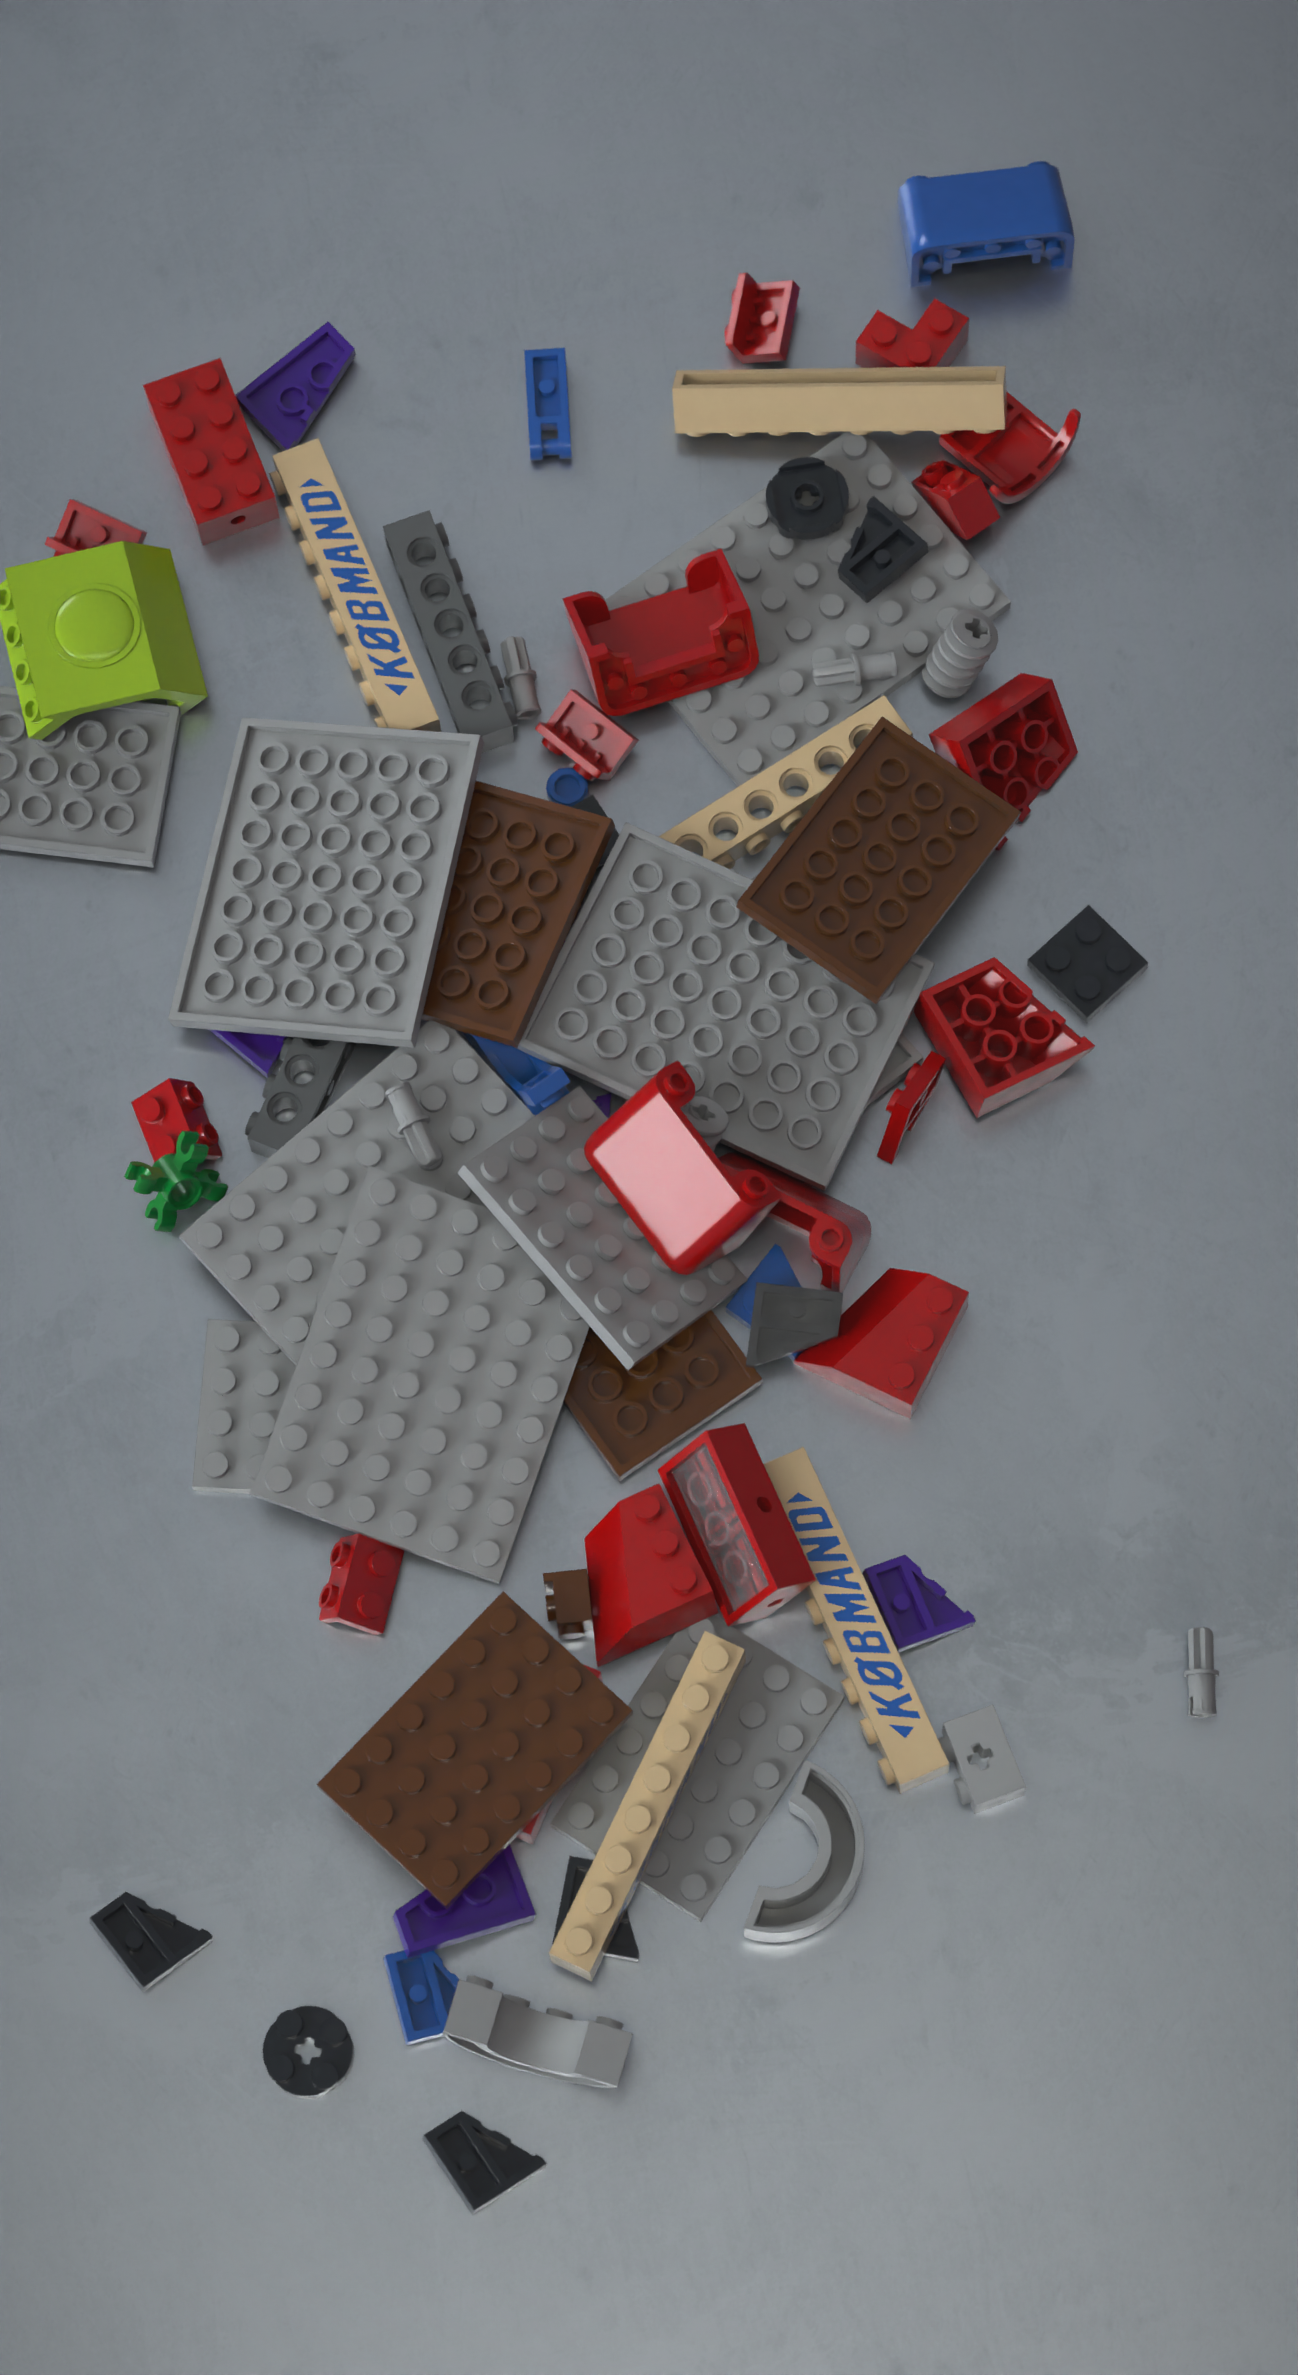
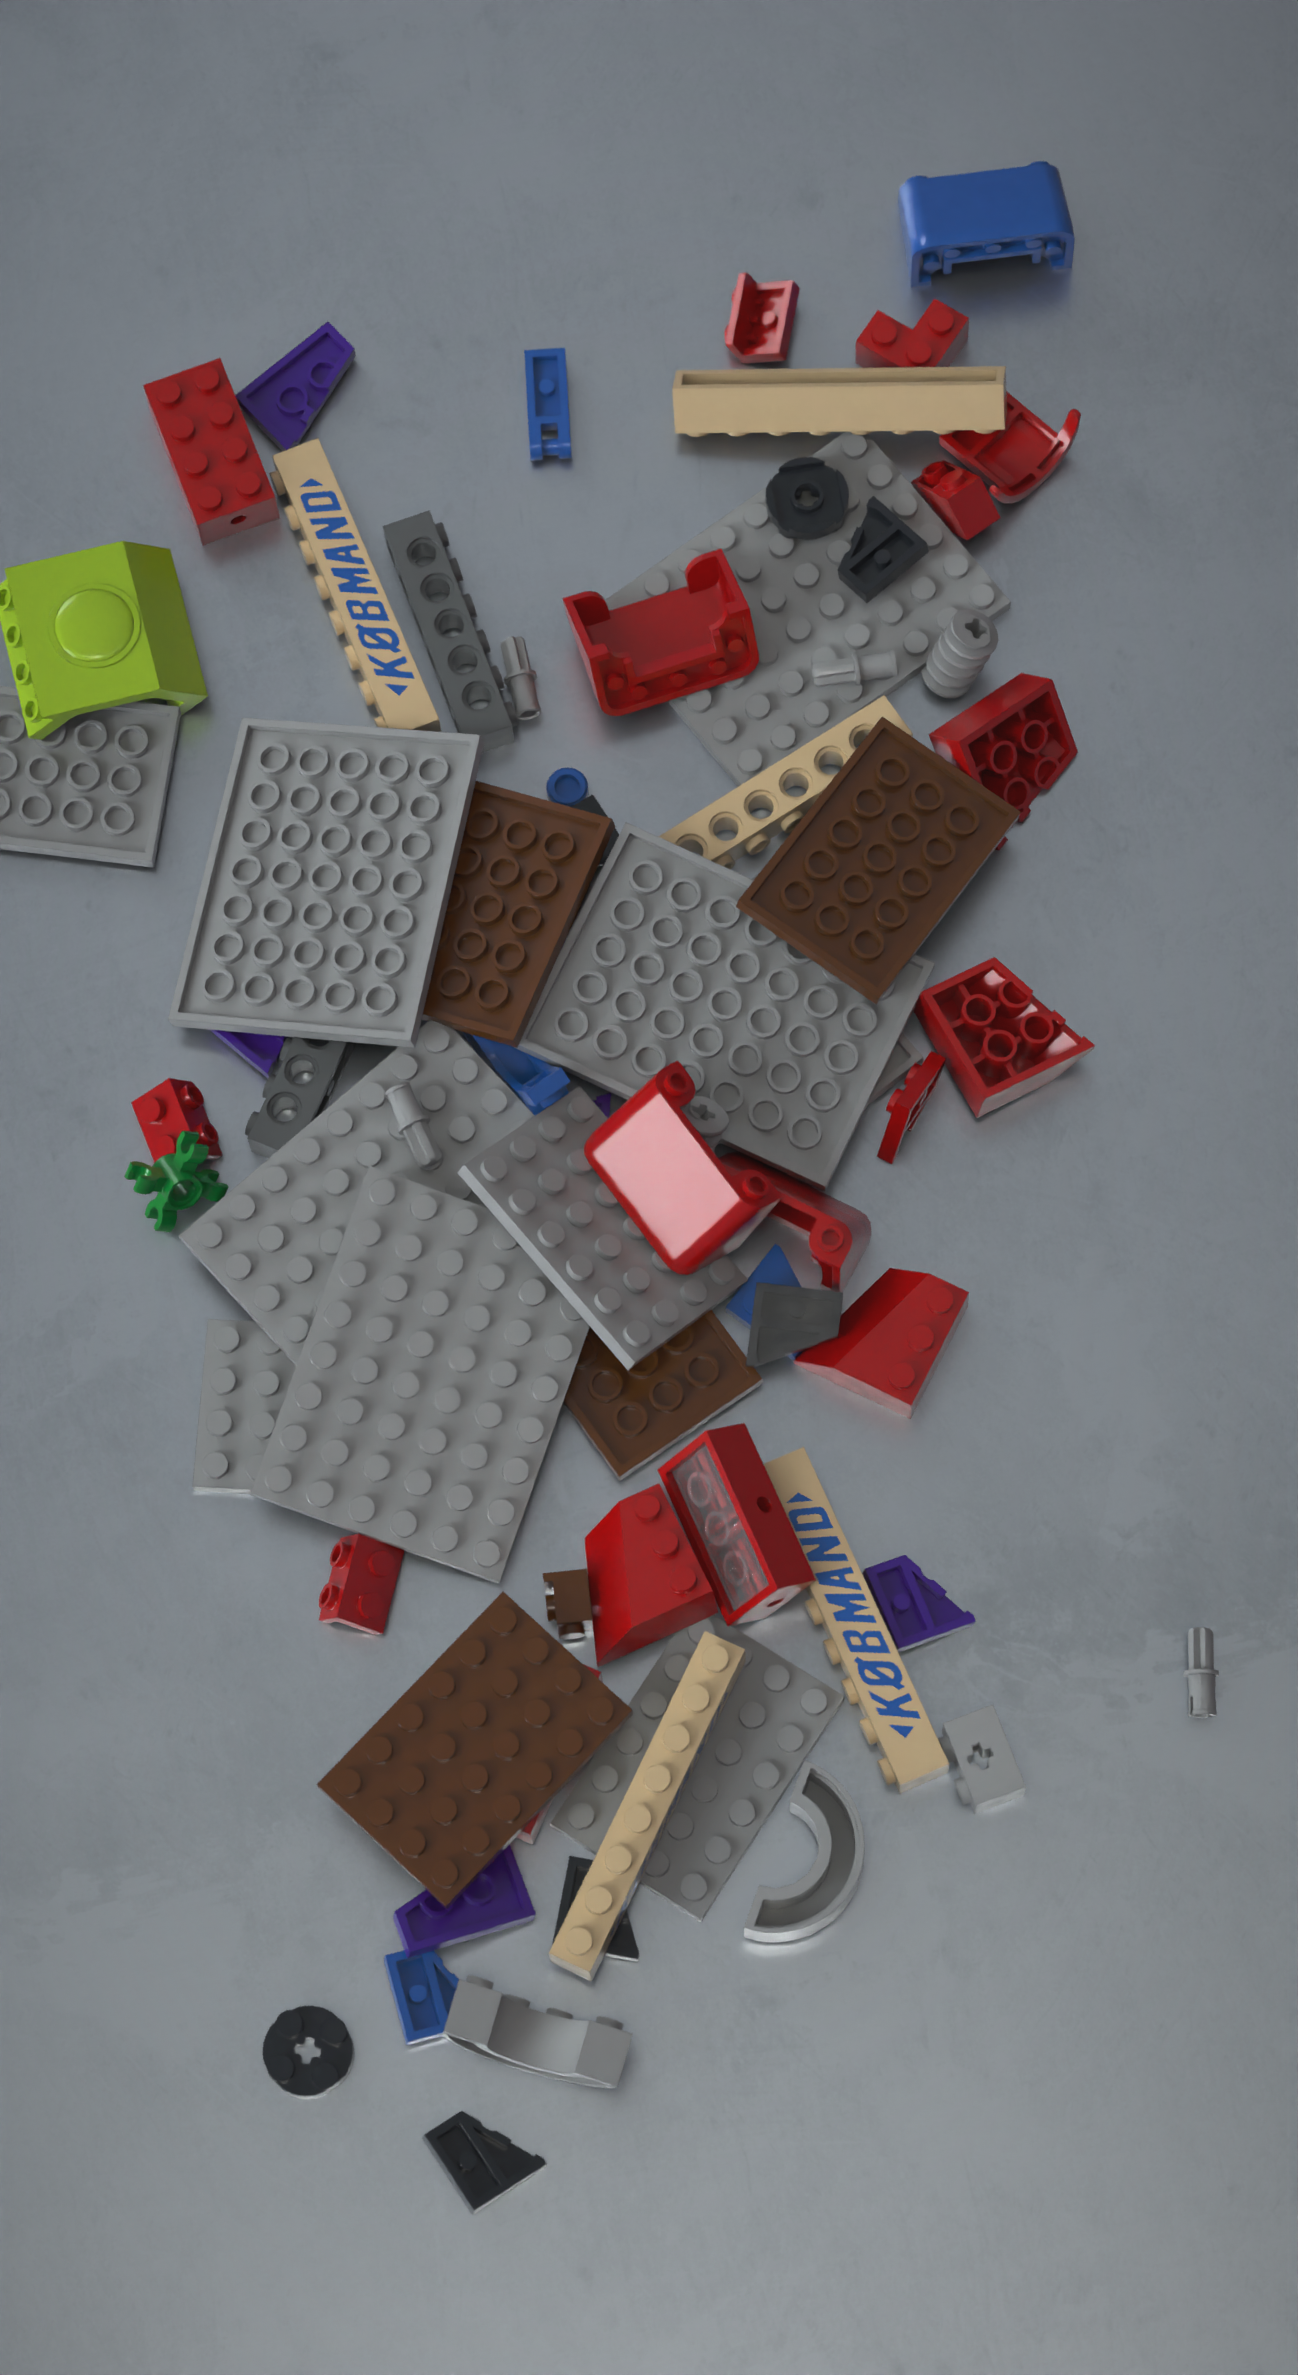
red bracket [44,499,147,557] -> none
black wing [89,1892,213,1992] -> none
bracket [535,689,639,781] -> none
black plate [1027,905,1148,1023] -> none

